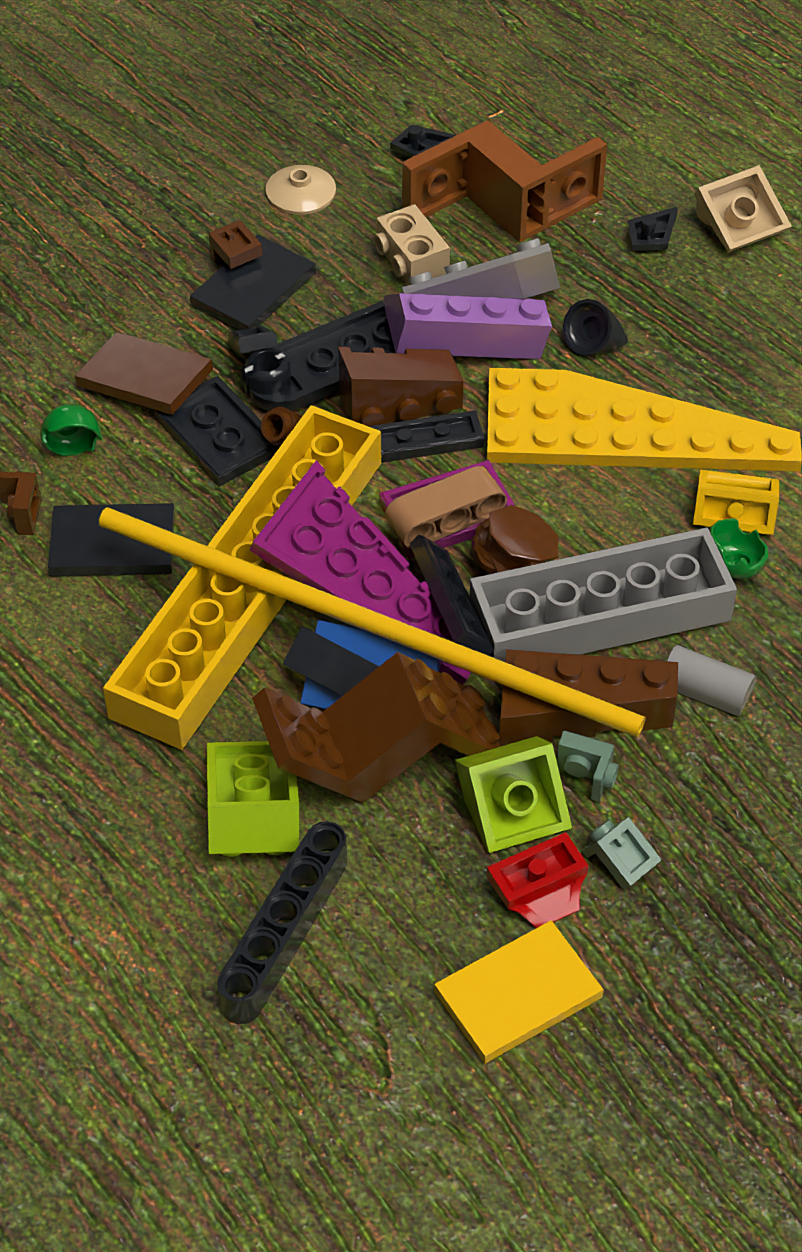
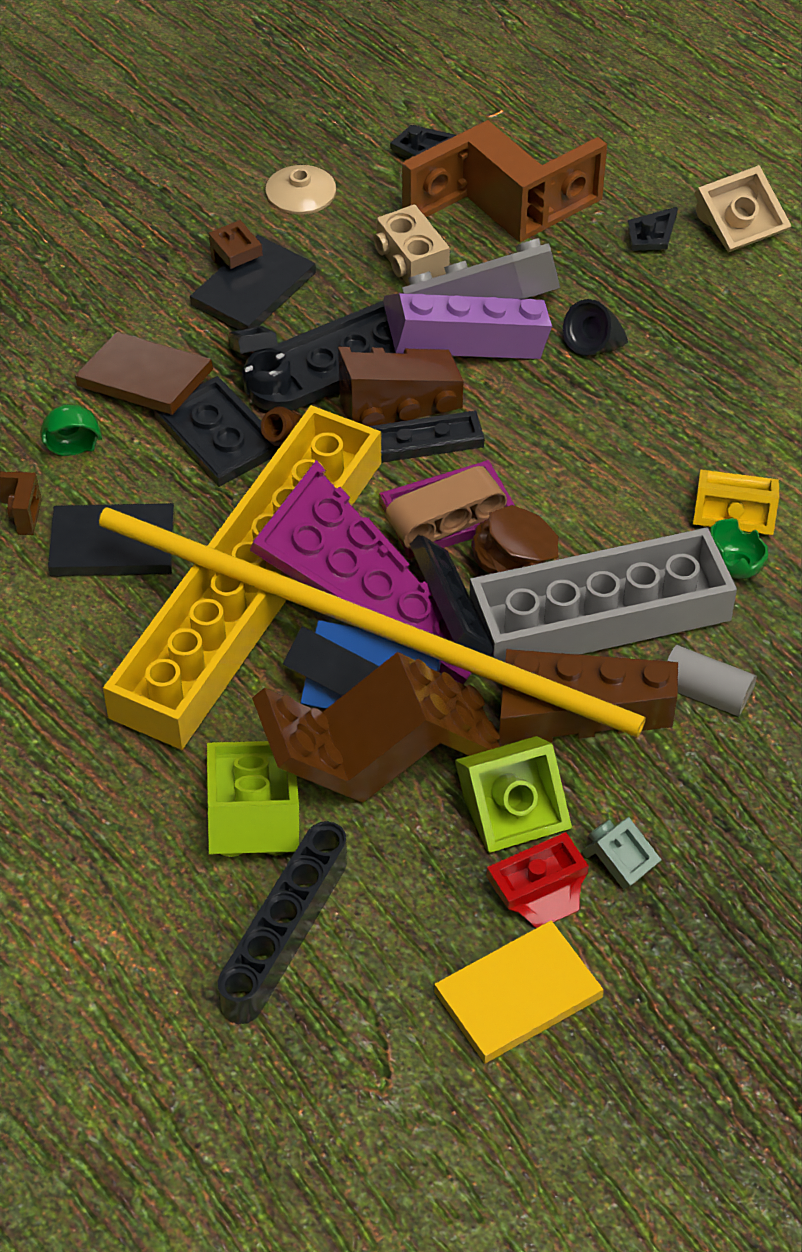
yellow wing [487,368,802,472] -> none
sand green bracket [557,731,619,802] -> none

